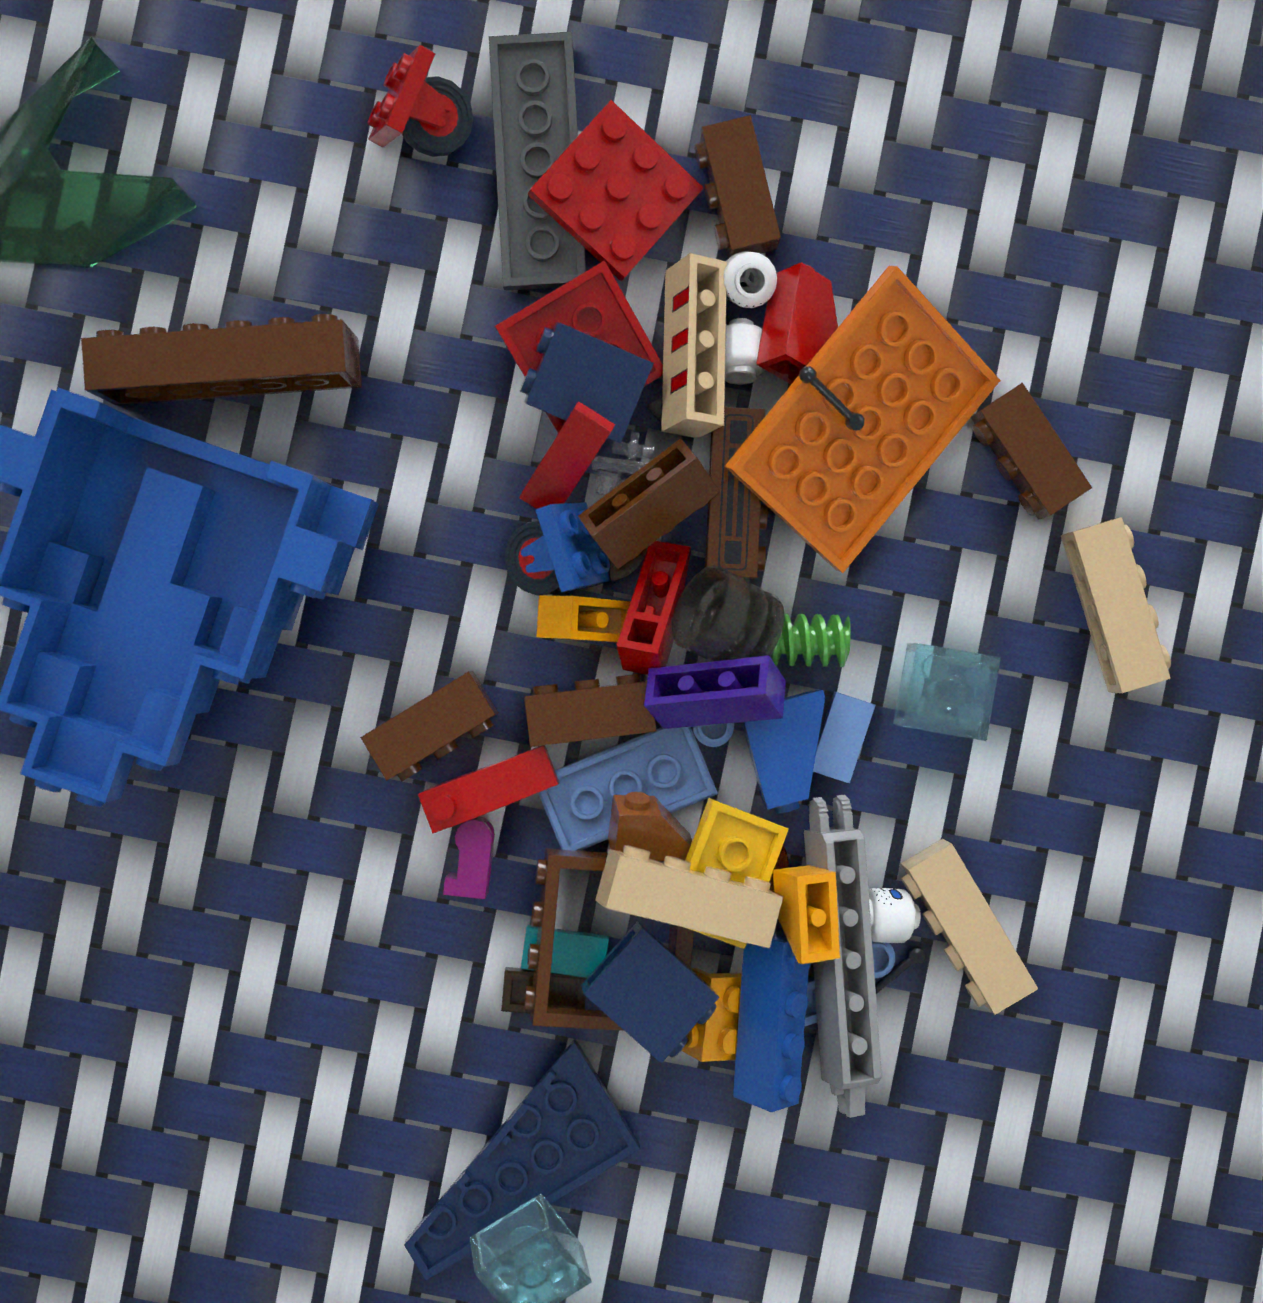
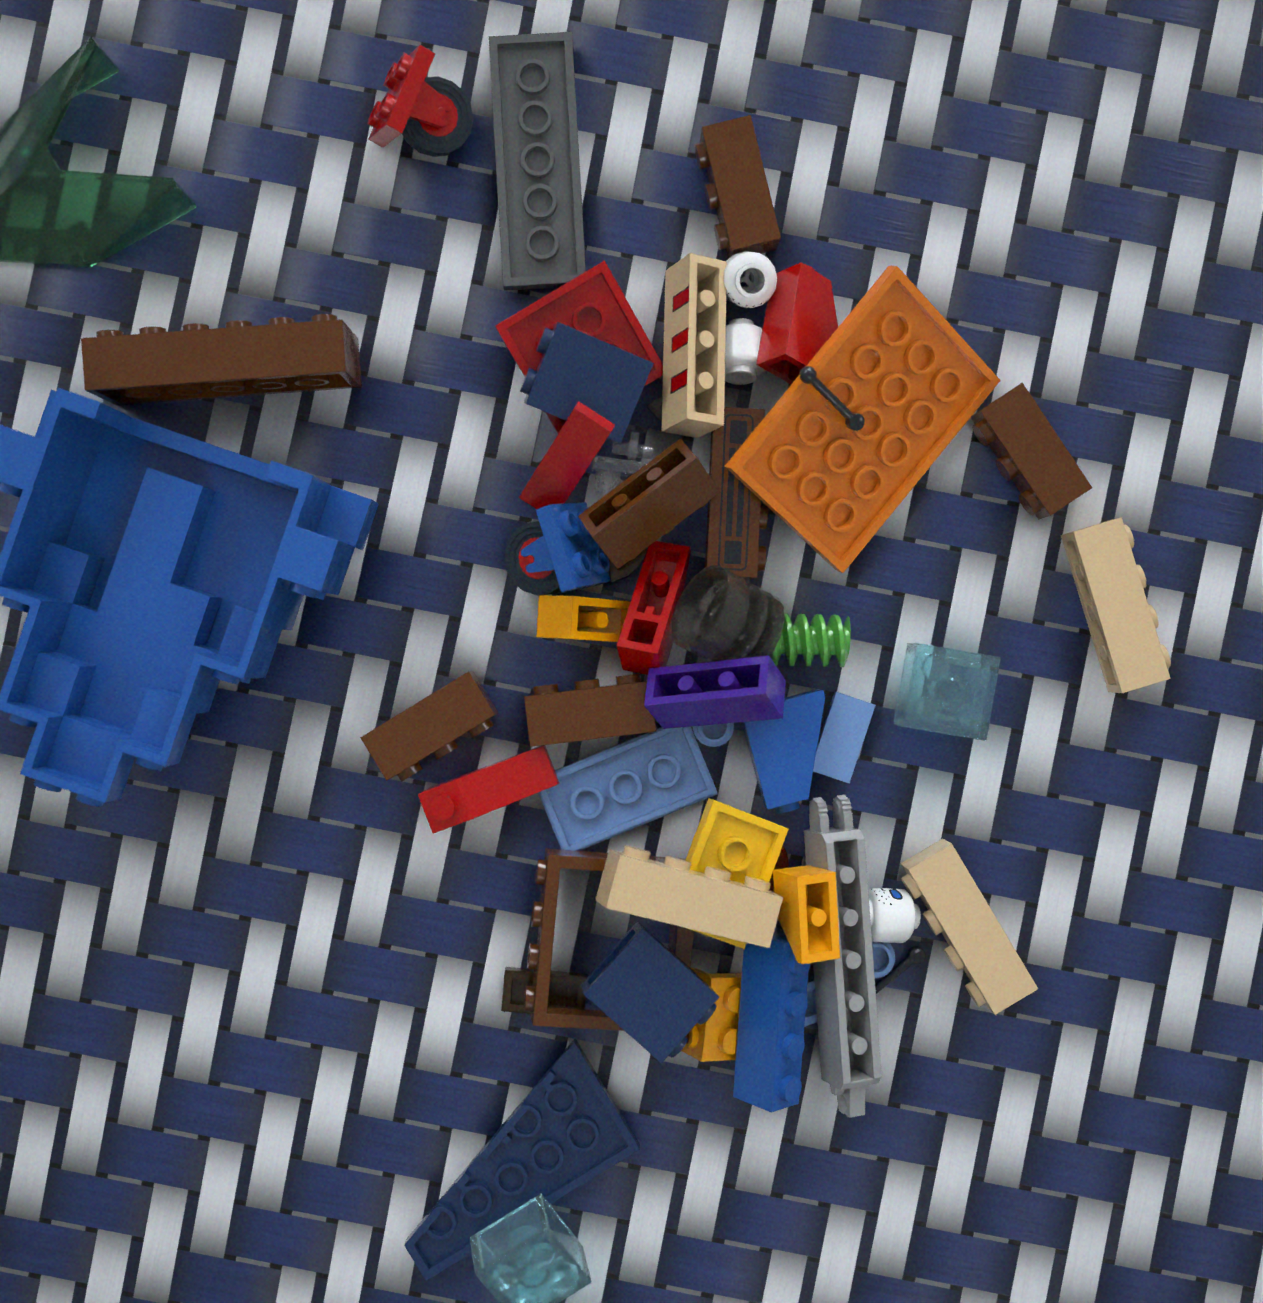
magenta leg [443,816,495,899] -> none
teal tile [521,925,609,978] -> none
red plate [527,100,704,282] -> none
dark orange slope [608,792,692,861] -> none

